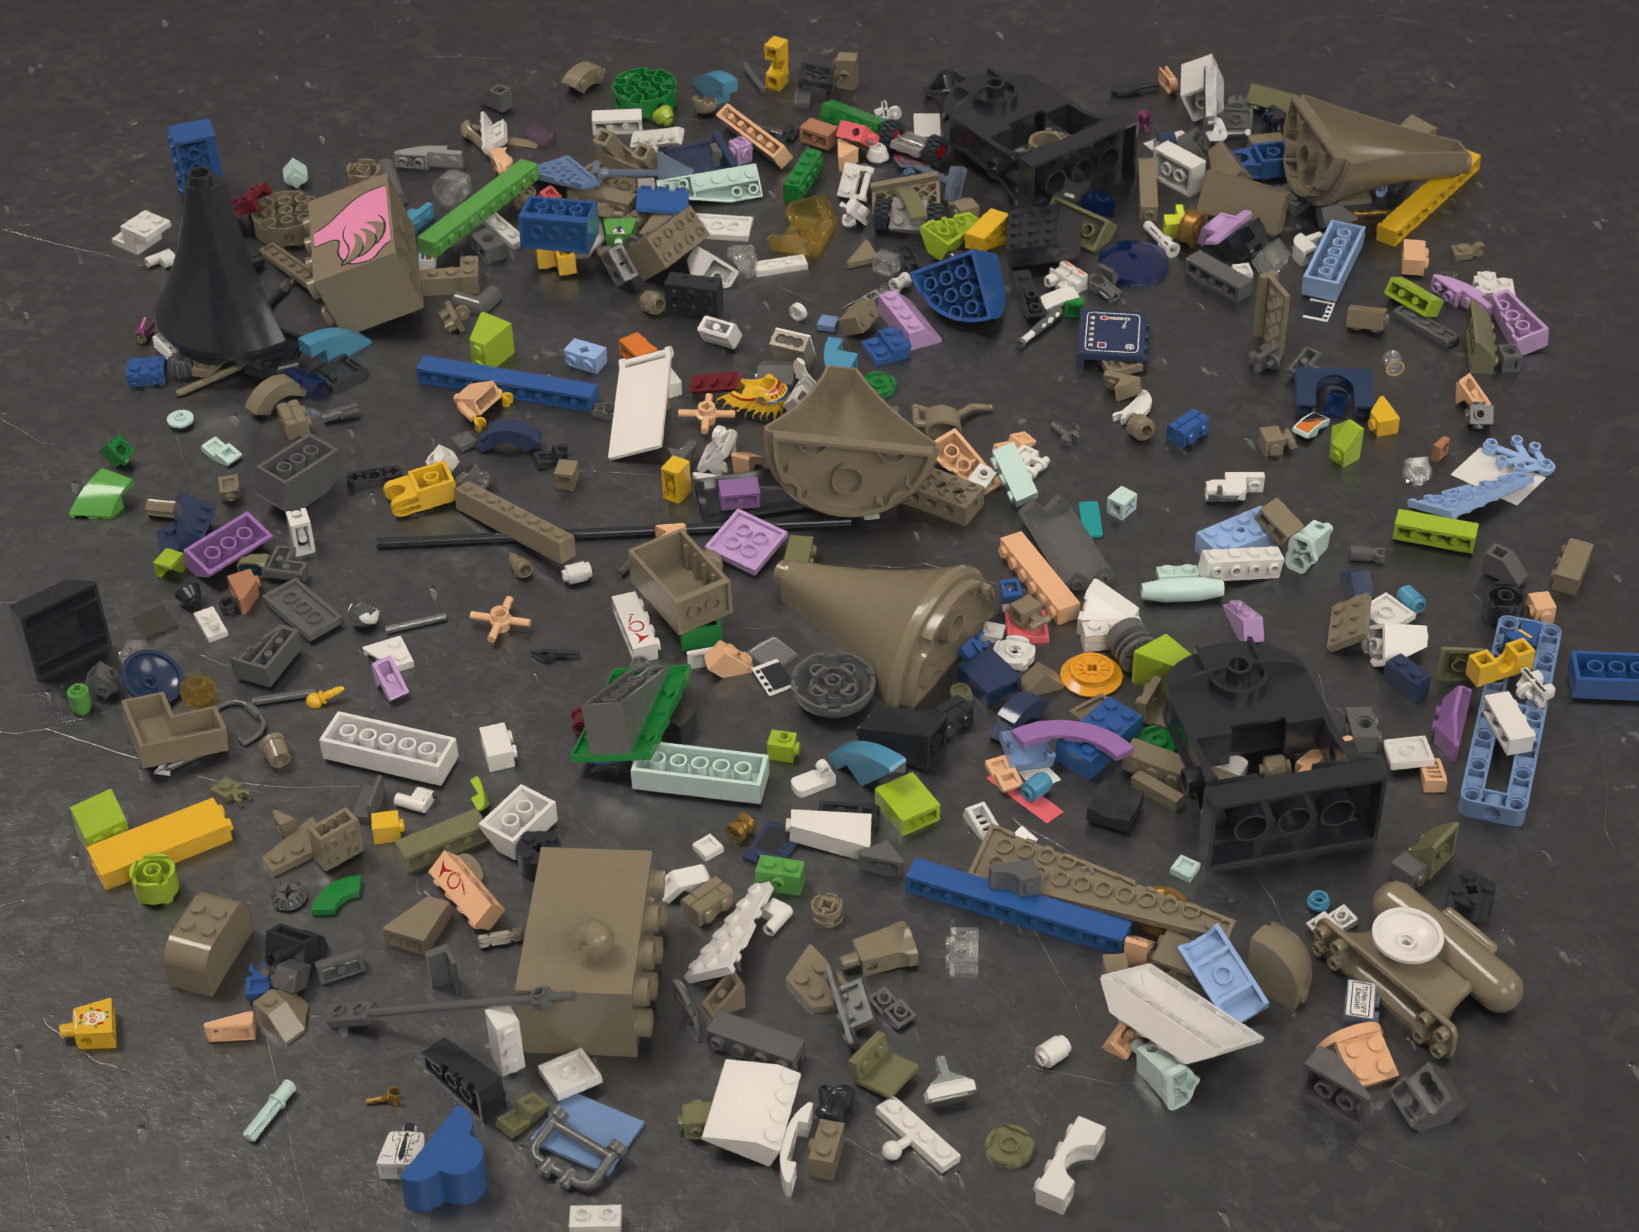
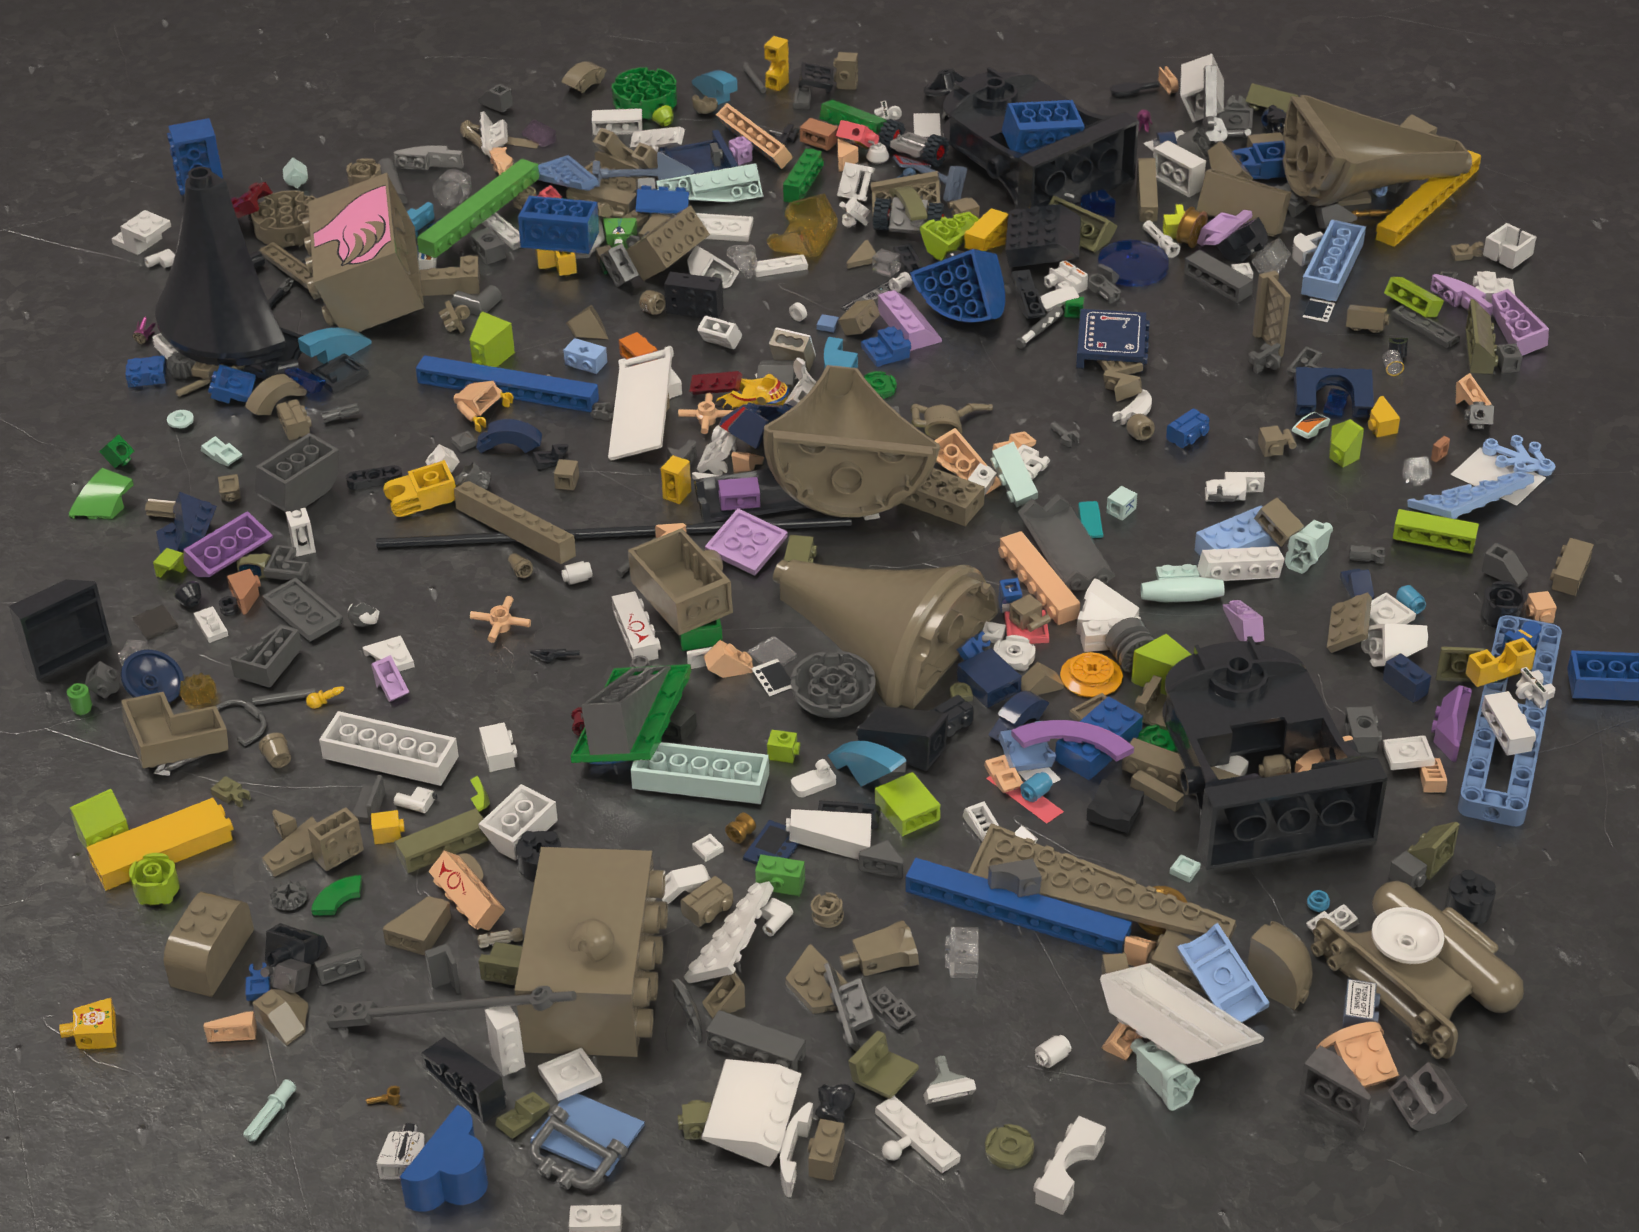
flat silver bar [385,612,447,634] -> none
light nougat brick [1402,239,1429,276] -> none
none -> blue plate [208,365,256,403]
none -> olive bracket [479,942,523,985]
none -> dark tan slope [566,305,608,339]
none -> dark blue windscreen [719,402,793,449]
none -> blue brick [1002,100,1085,153]
none -> black plate [1388,338,1408,360]
none -> white piece [1483,223,1536,269]

